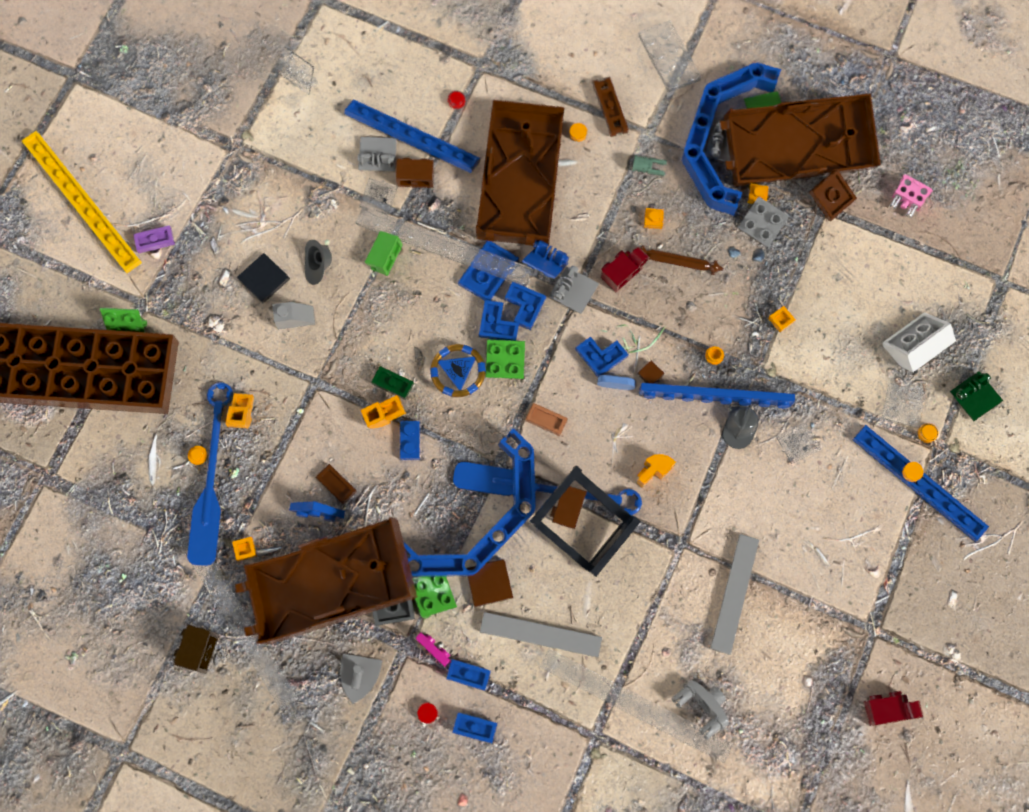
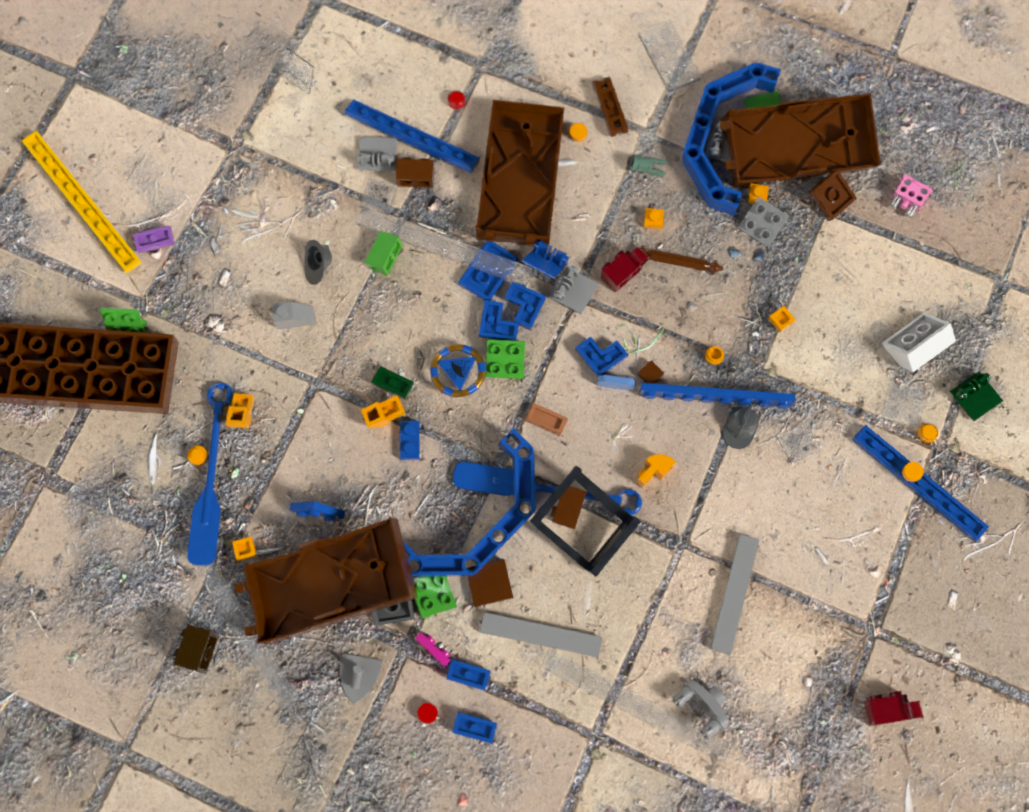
black tile [237,253,290,304] -> none
reddish brown tile [315,464,357,505] -> none

